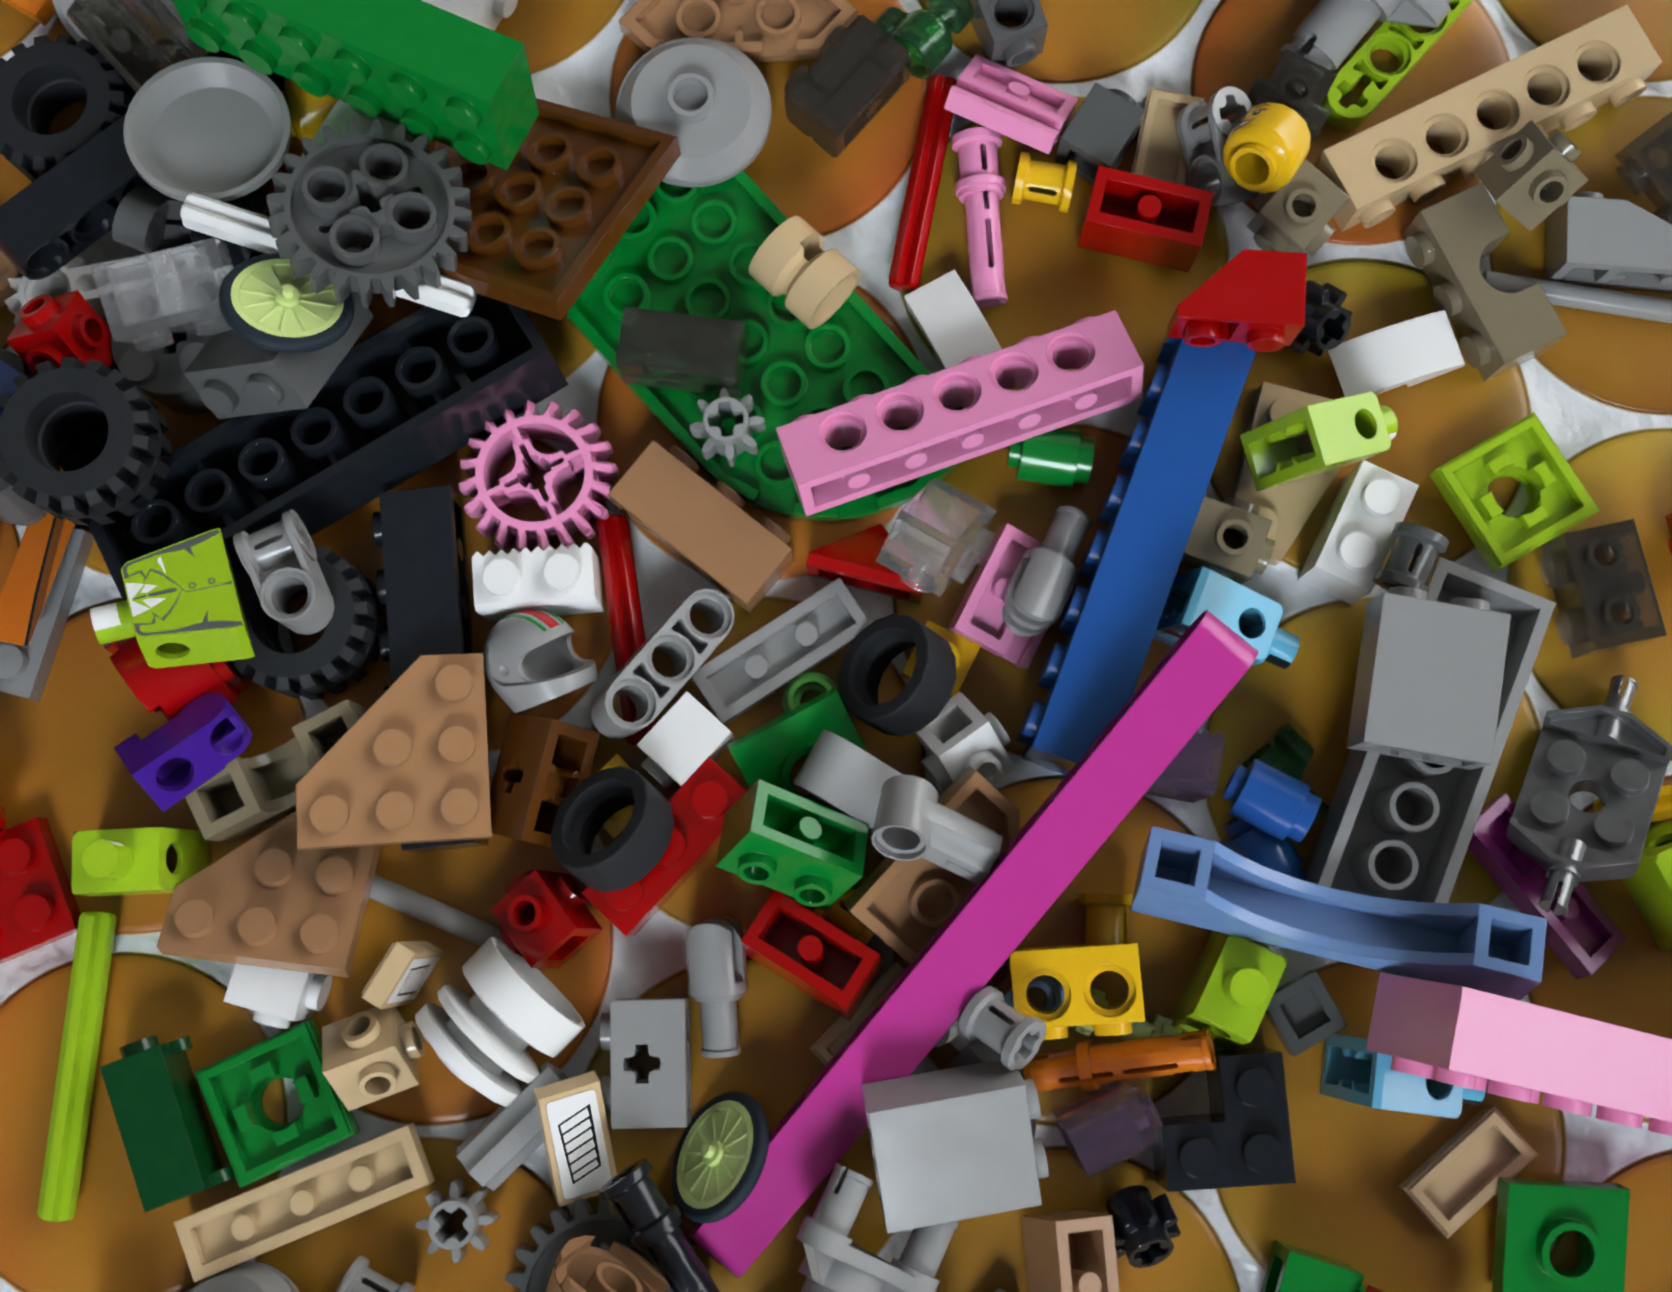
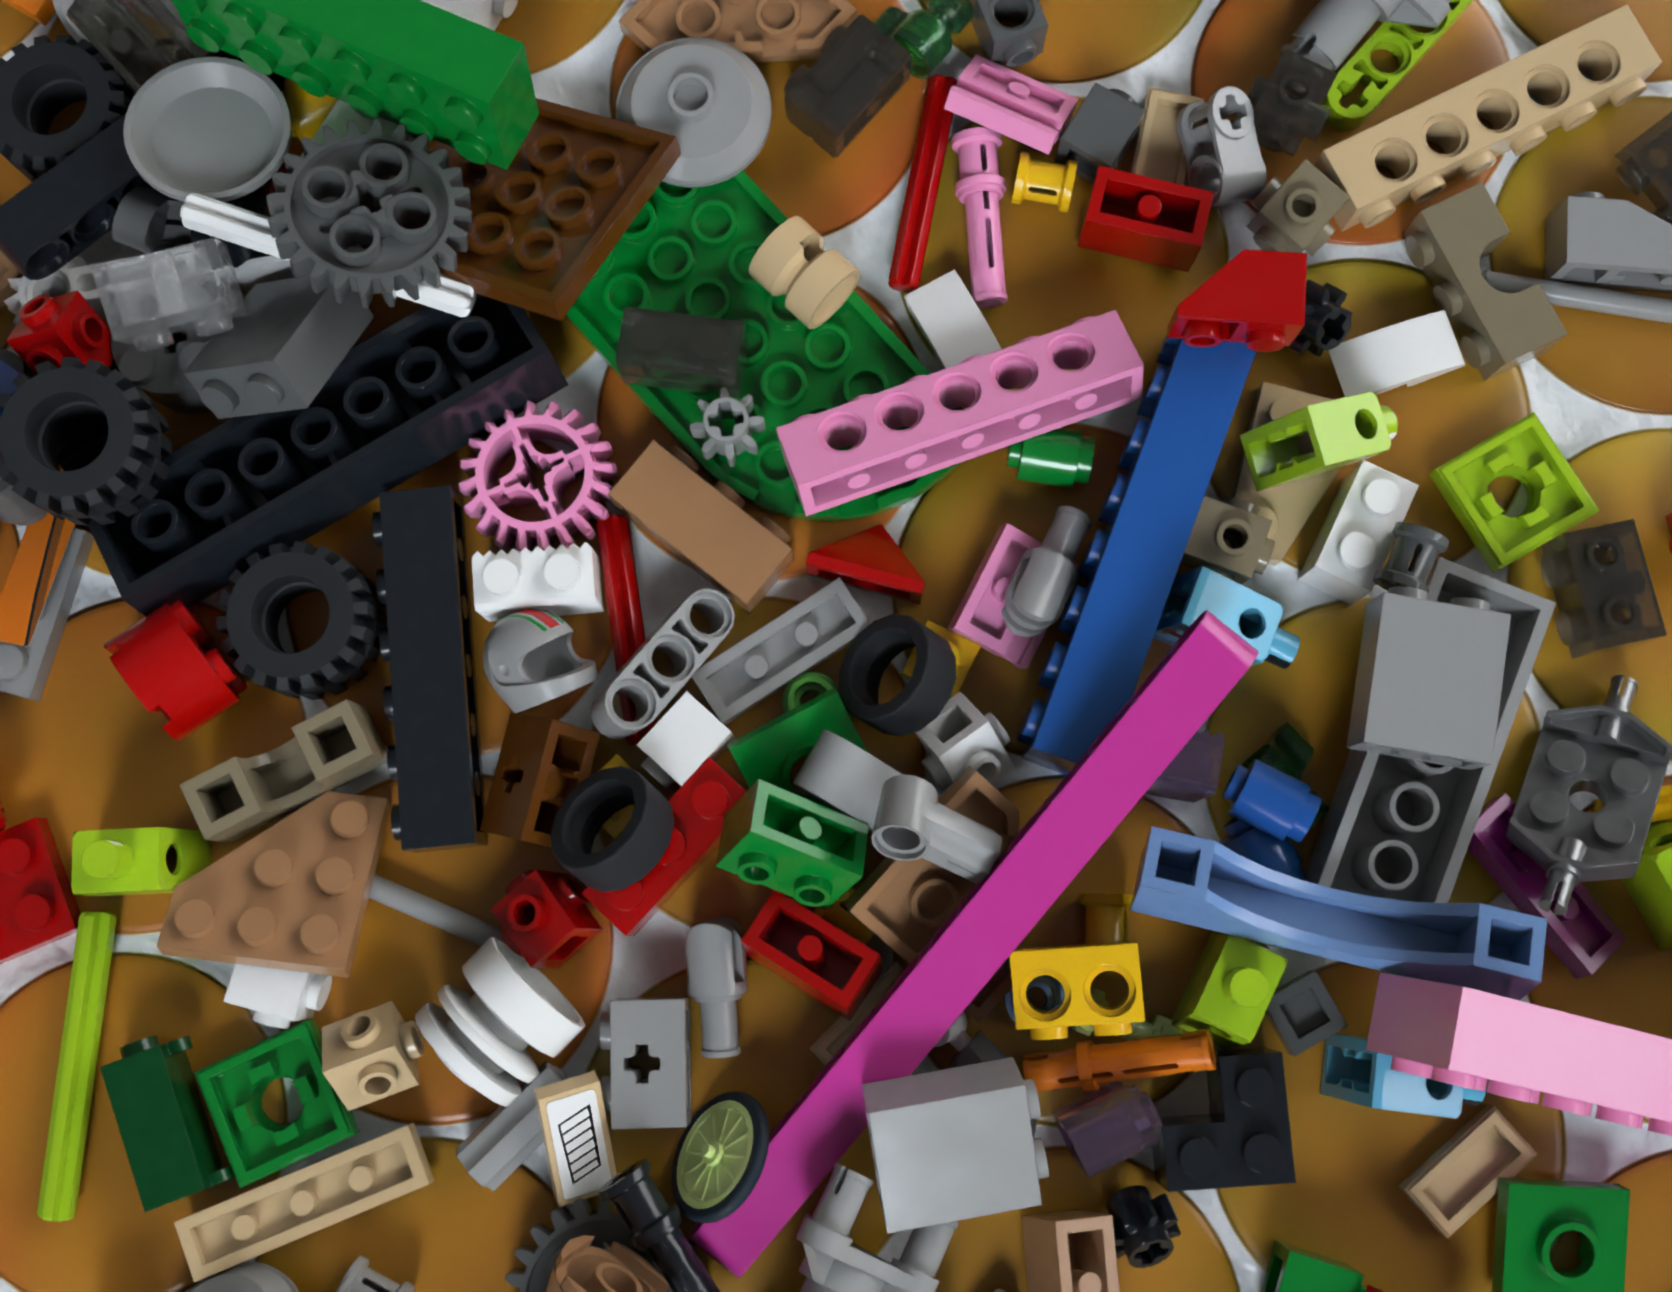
lime torso [90,528,255,669] -> none
dark purple leg [114,692,252,812] -> none
yellowish green wheel [219,253,355,353] -> none
light grey piece [233,509,335,635] -> none
medium nougat plate [296,653,492,850] -> none
tan tile [361,941,444,1009] -> none
light grey gear [416,1178,500,1263] -> none
clear brick [876,477,996,597] -> none
light grey bush [959,986,1046,1071] -> none
yellow head [1223,102,1311,194] -> none
dark tan brick [1475,120,1589,232] -> none

